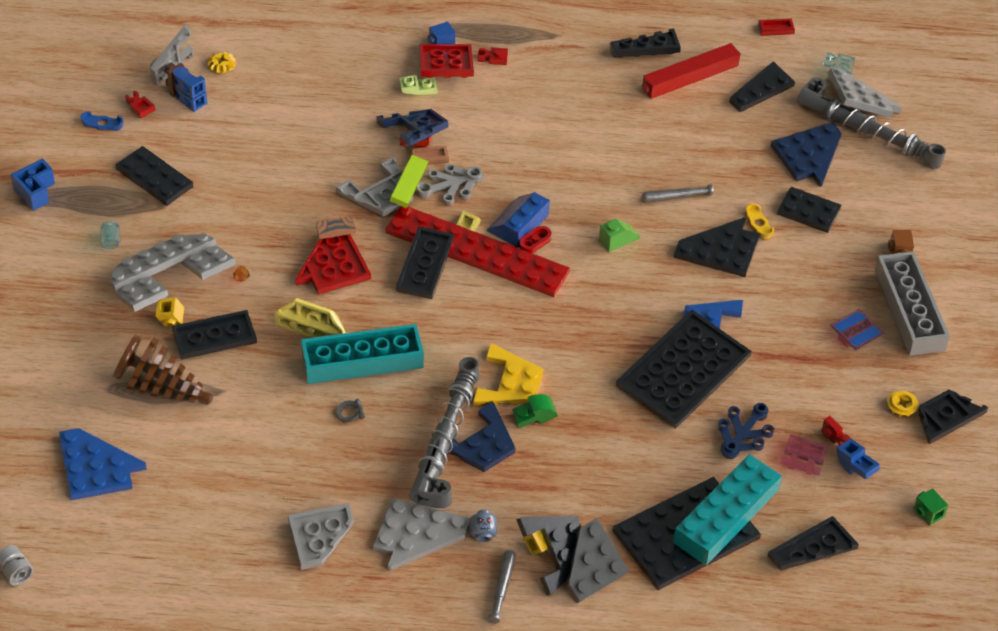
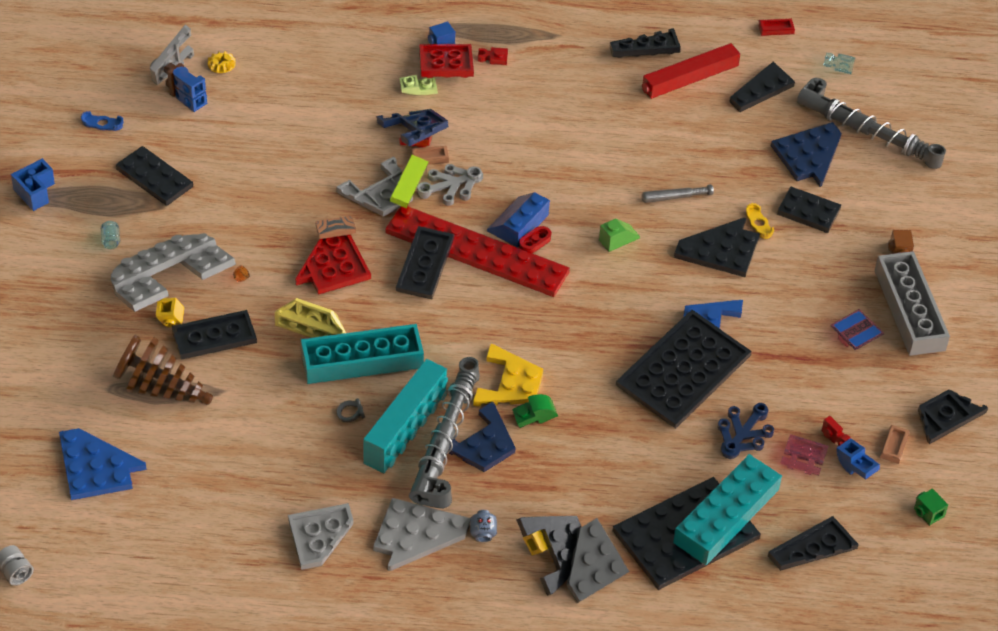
red plate [125,90,155,118] -> none
light yellow slope [456,211,481,231] -> none
flat silver piece [488,550,516,624] -> none
light grey wing [828,68,903,118] -> none
yellow gear [887,390,919,417] -> none
none -> teal brick [363,359,448,474]
none -> nougat tile [880,425,910,464]

